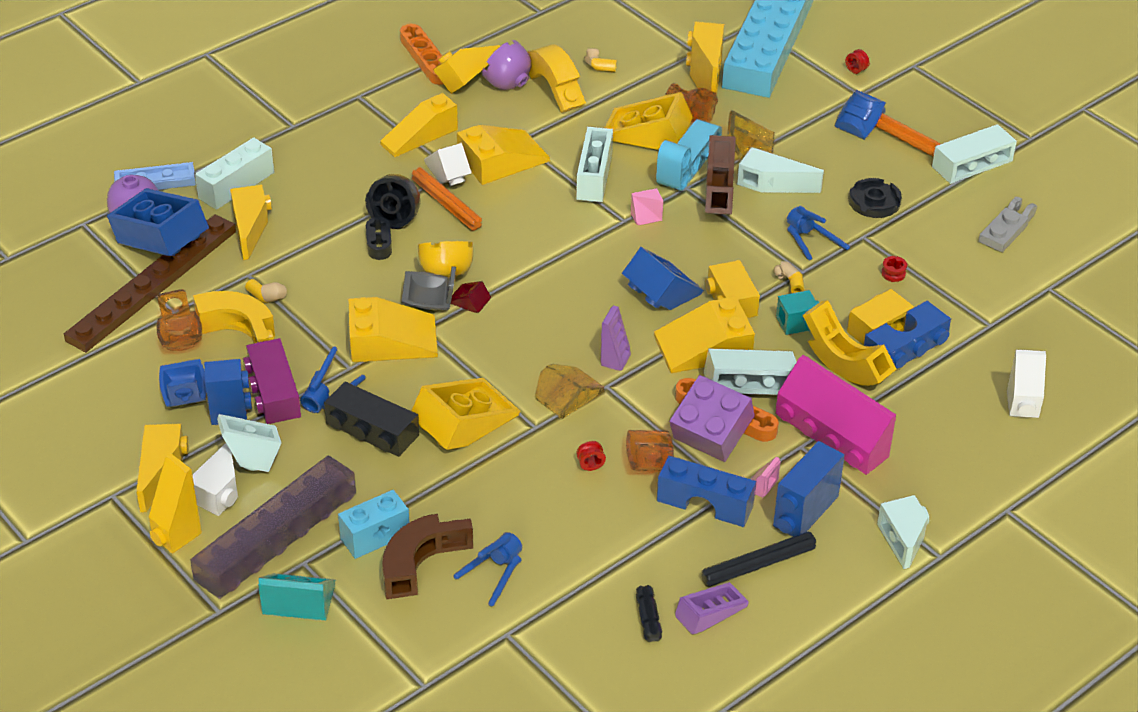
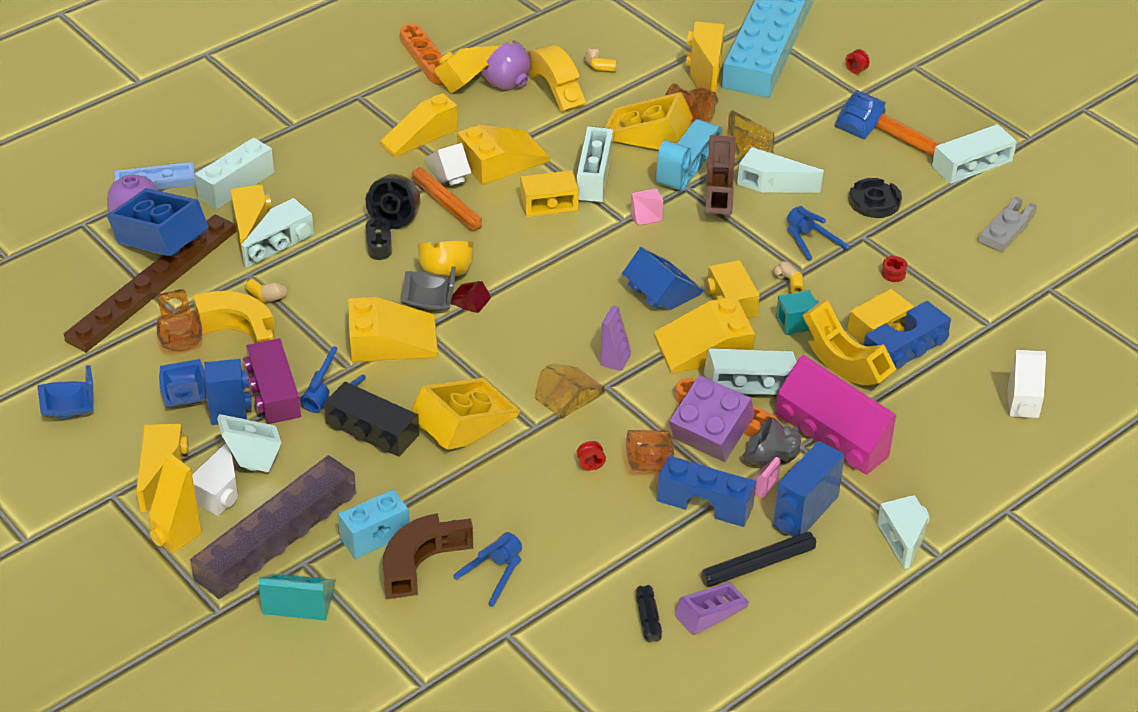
none -> blue piece [37,365,93,418]
none -> light aqua slope [242,198,314,268]
none -> yellow brick [520,170,579,217]
none -> dark grey hair [742,418,801,466]

